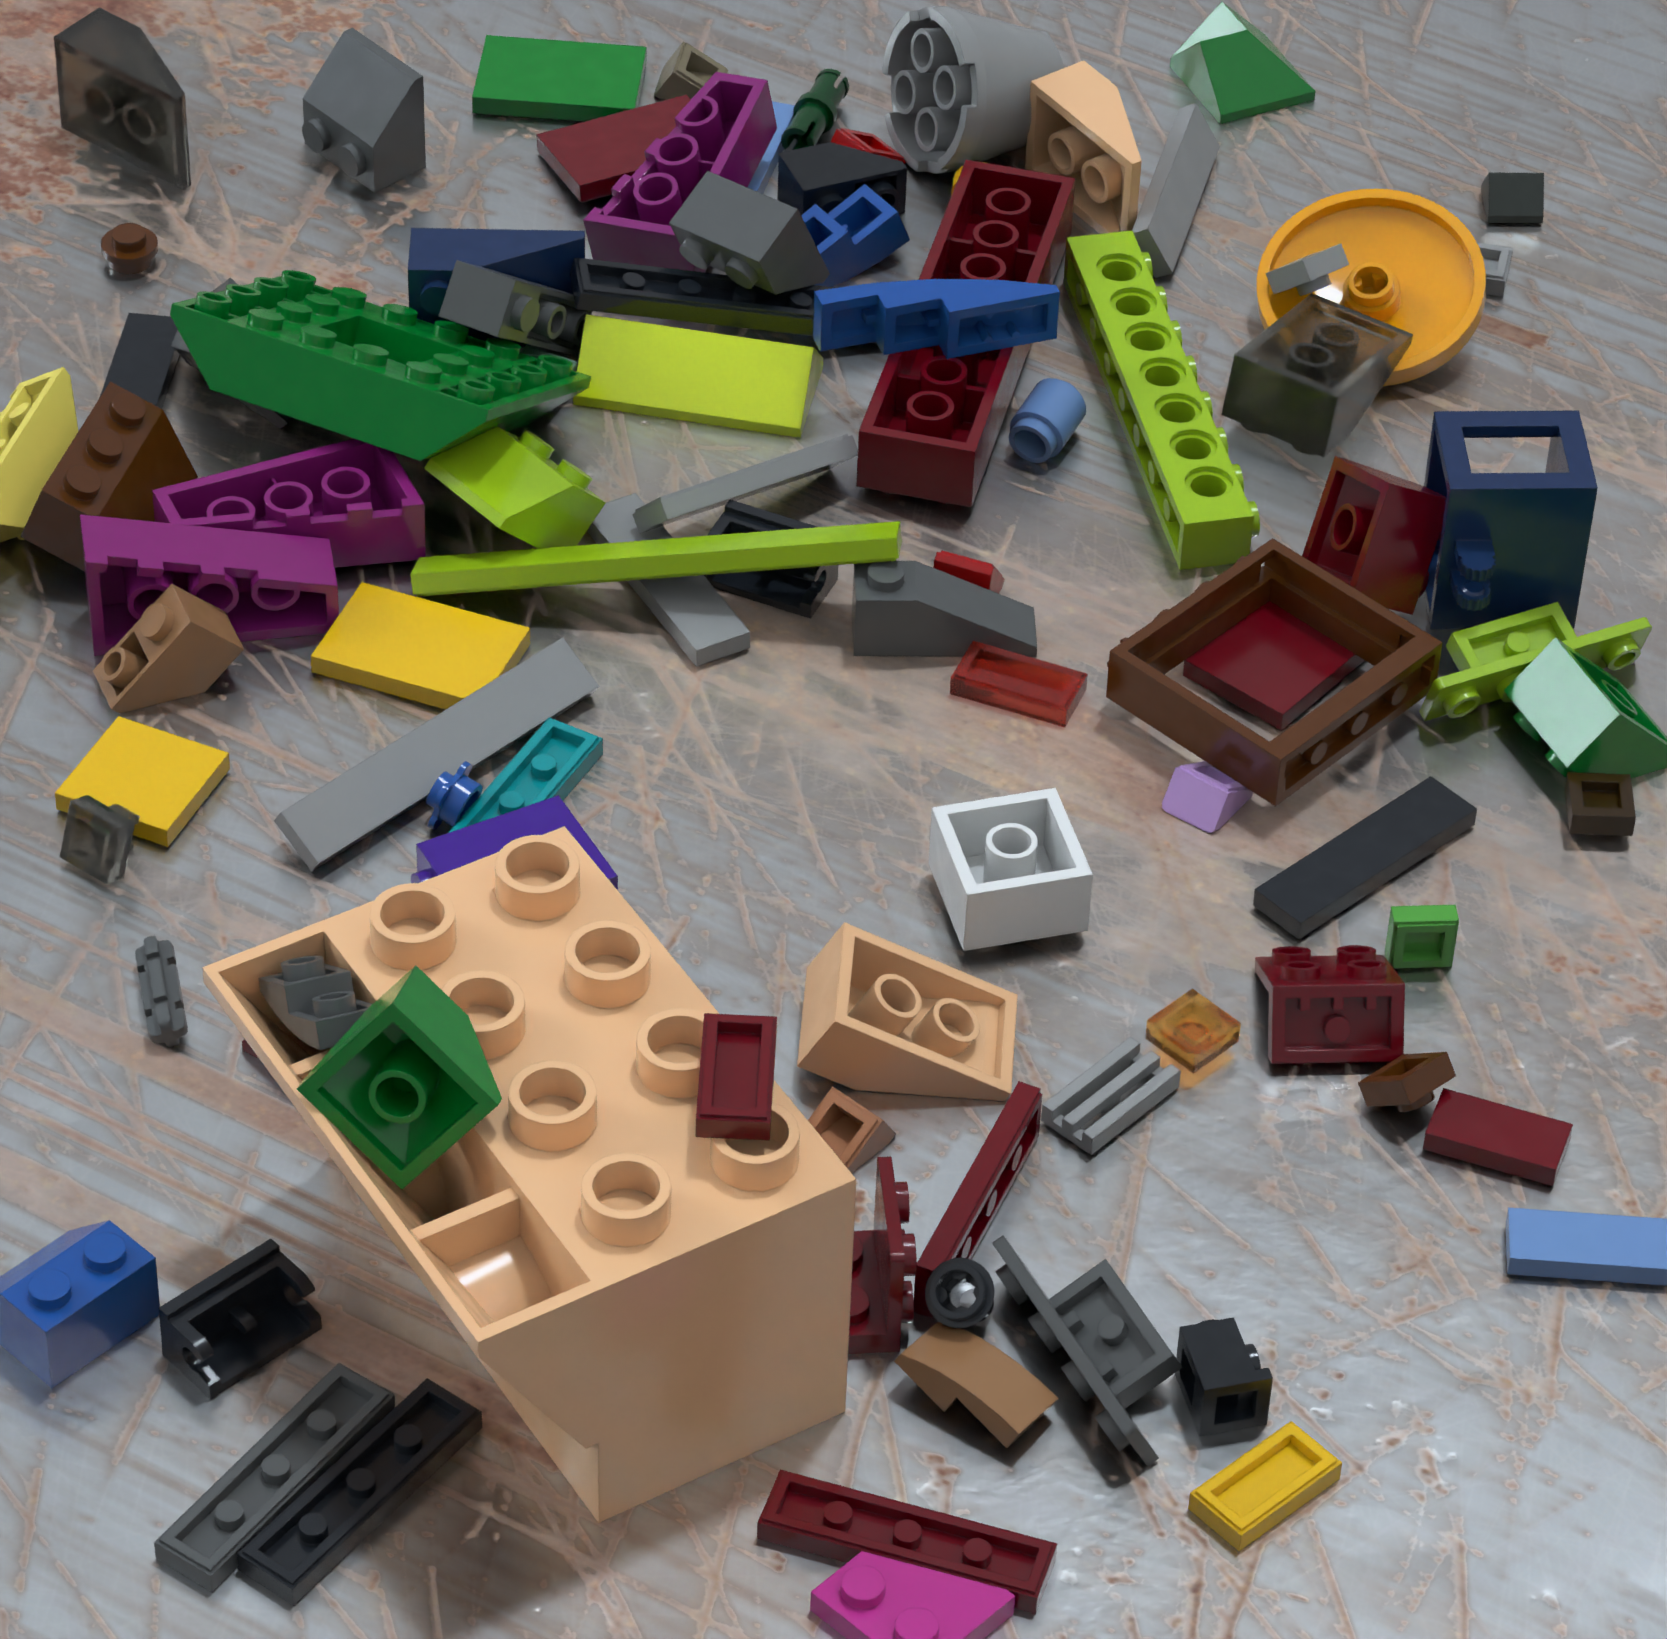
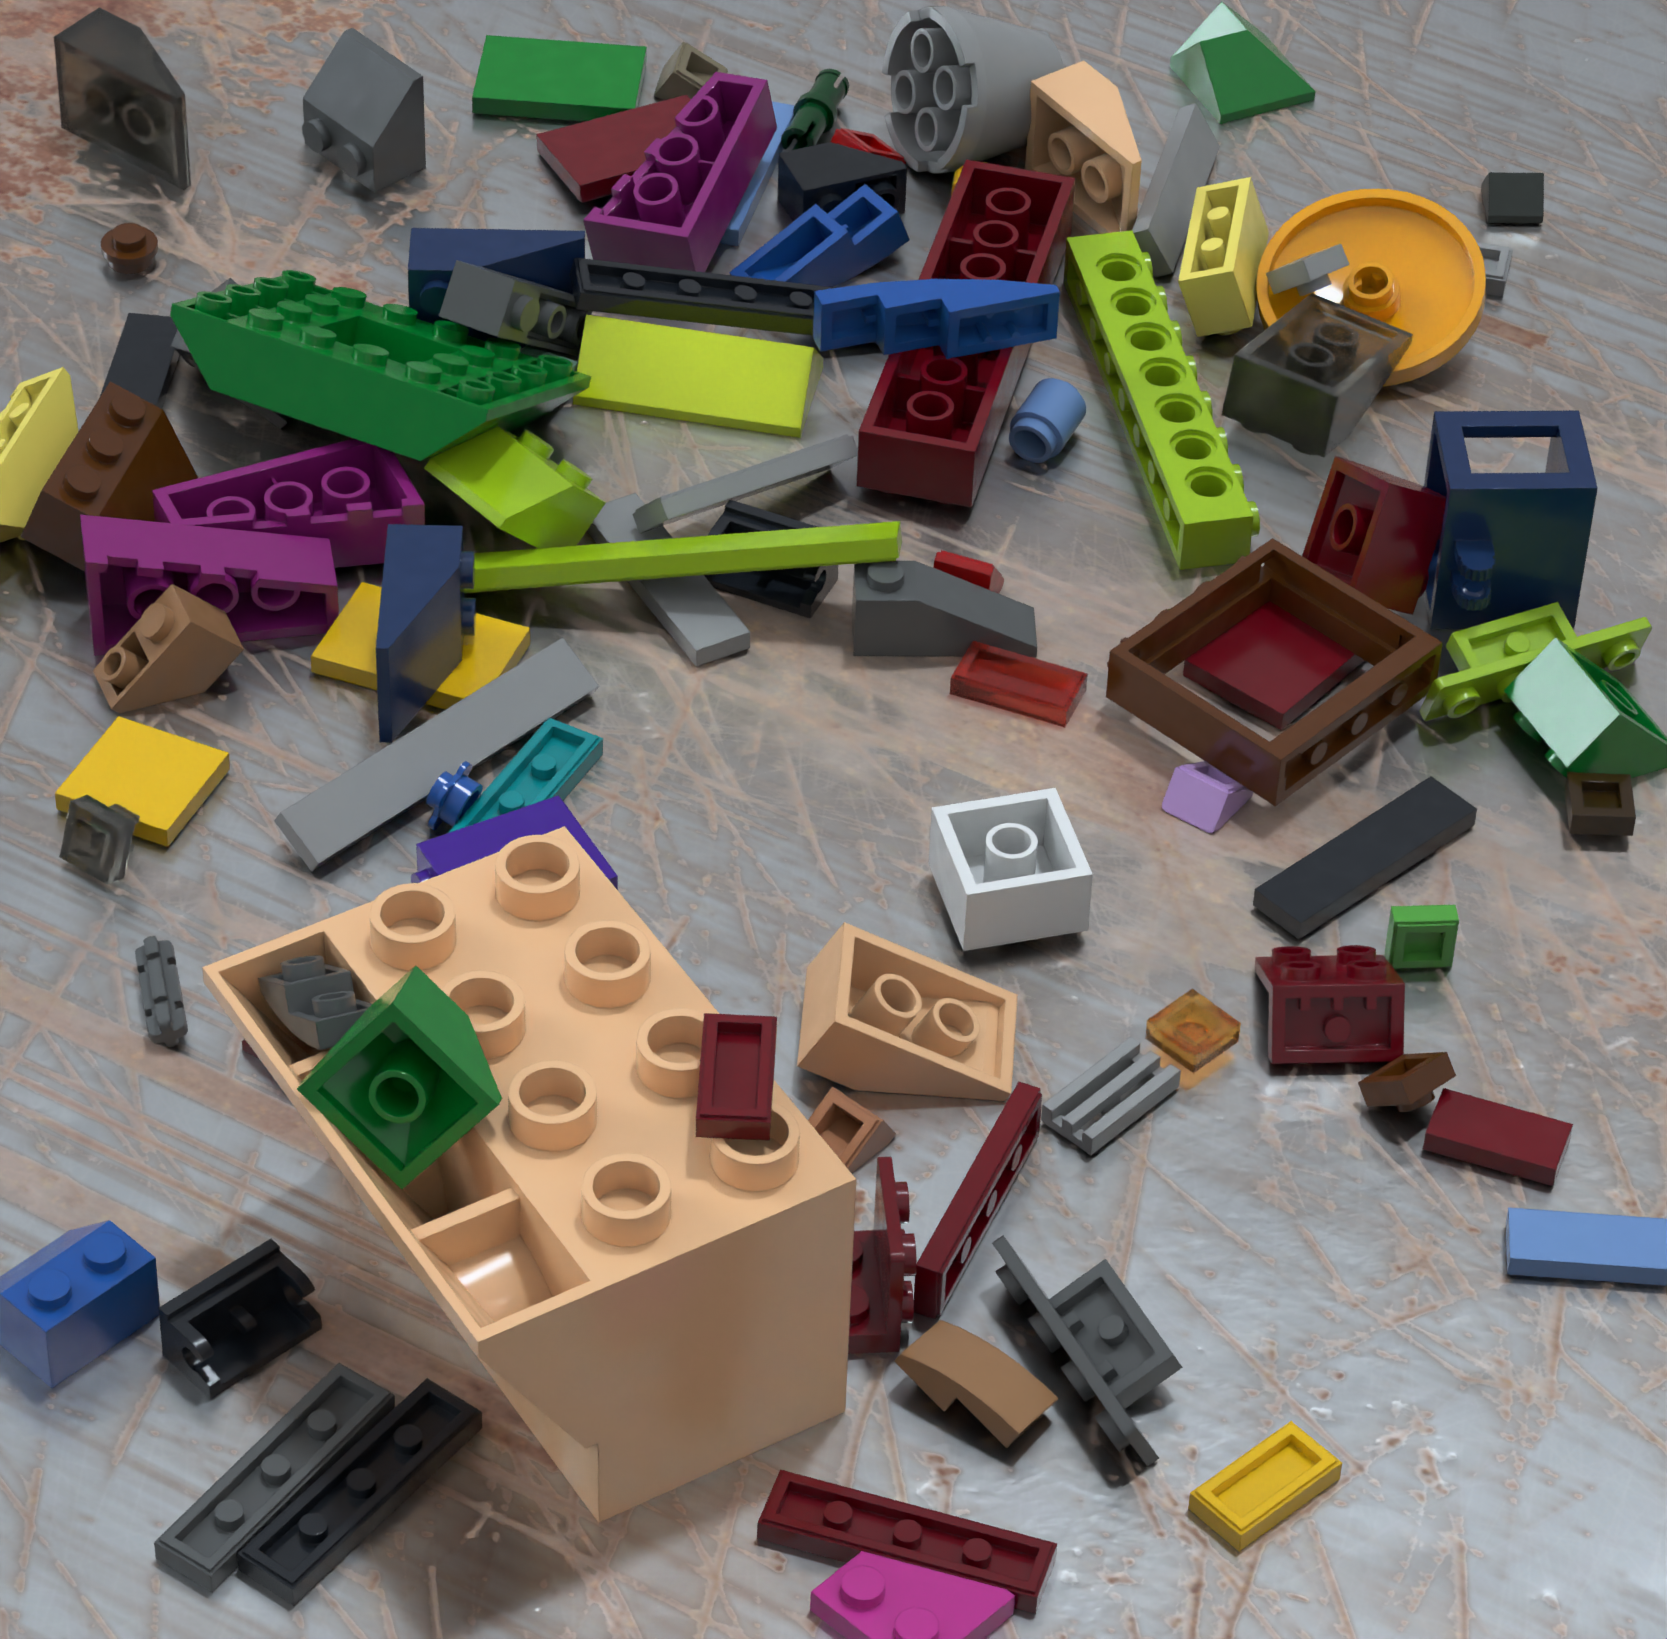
dark grey slope [669,171,830,294] -> none
black cone [925,1258,995,1328] -> none
black brick [1175,1317,1273,1437] -> none
none -> slope [376,524,476,743]
none -> light yellow brick [1178,177,1269,337]

